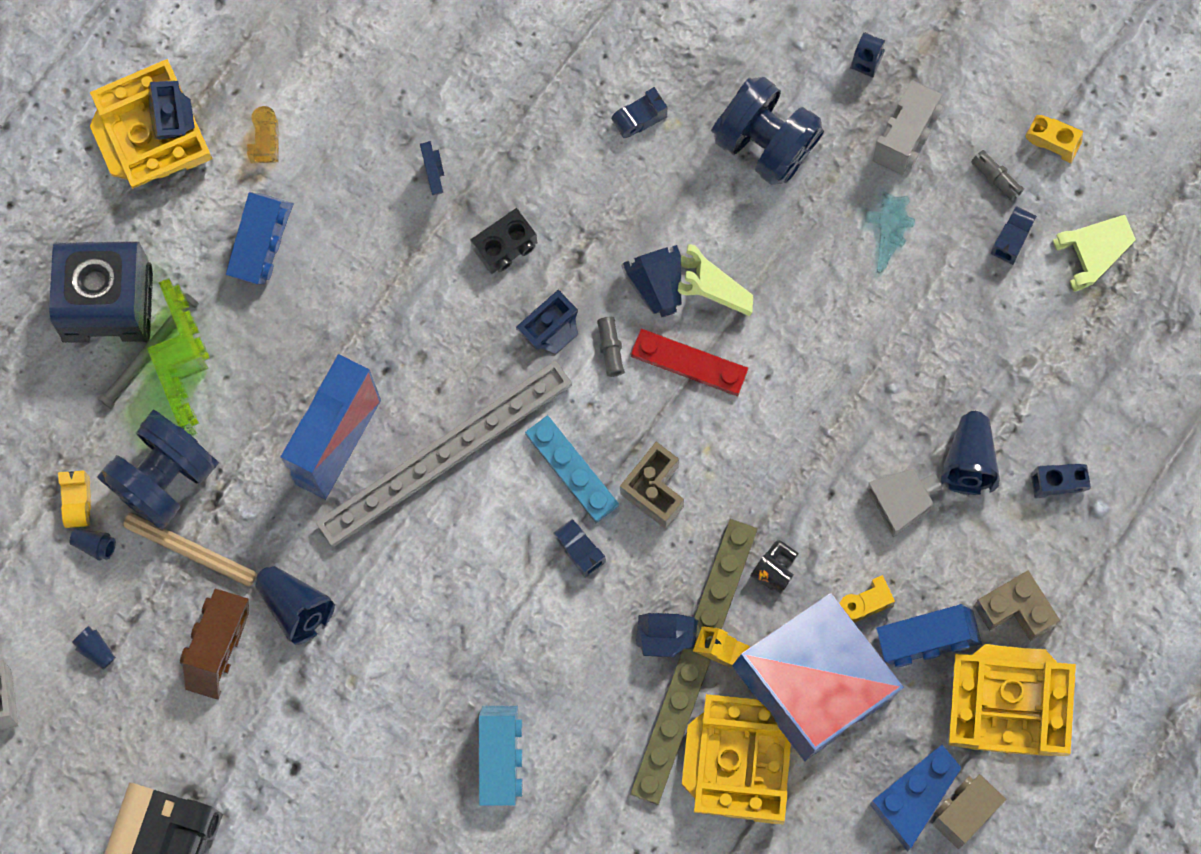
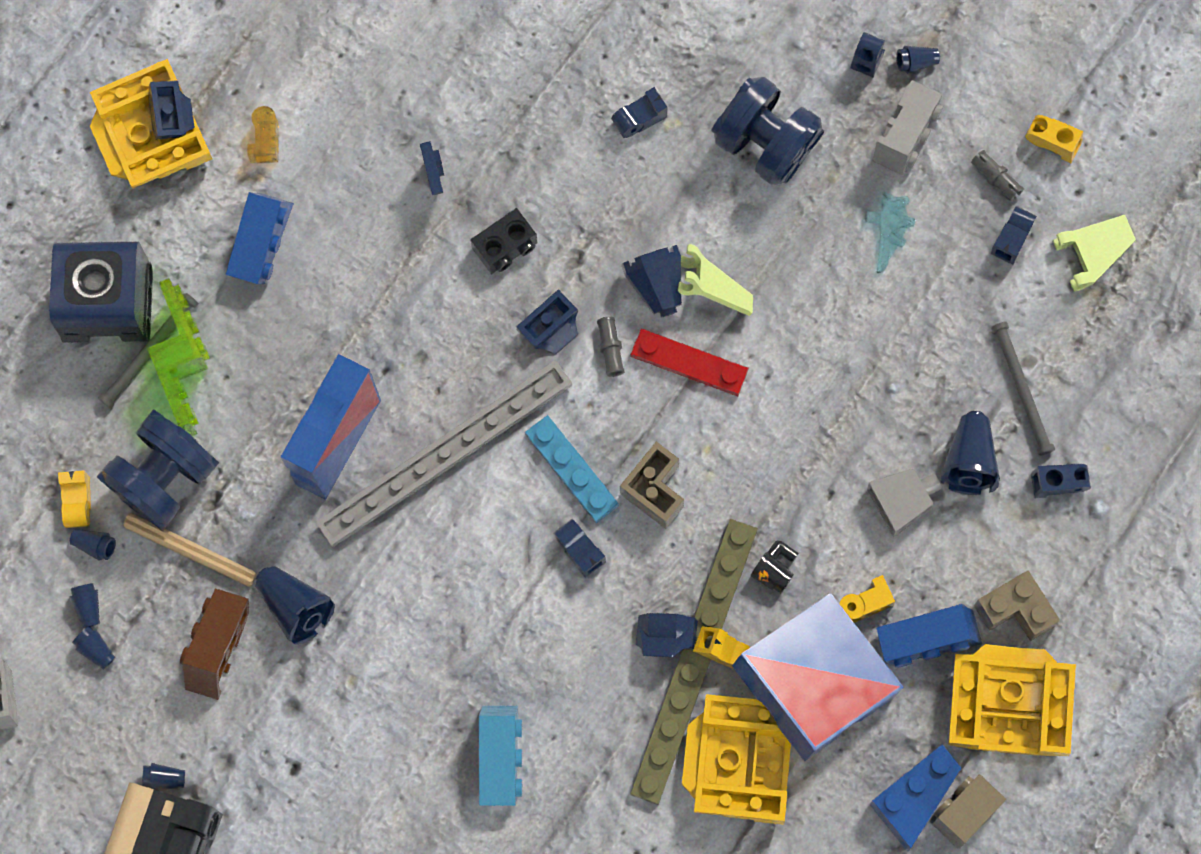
none -> dark blue cone [69,583,100,628]
none -> dark blue cone [142,763,185,791]
none -> dark blue cone [896,46,940,74]
none -> dark grey bar [991,322,1055,456]

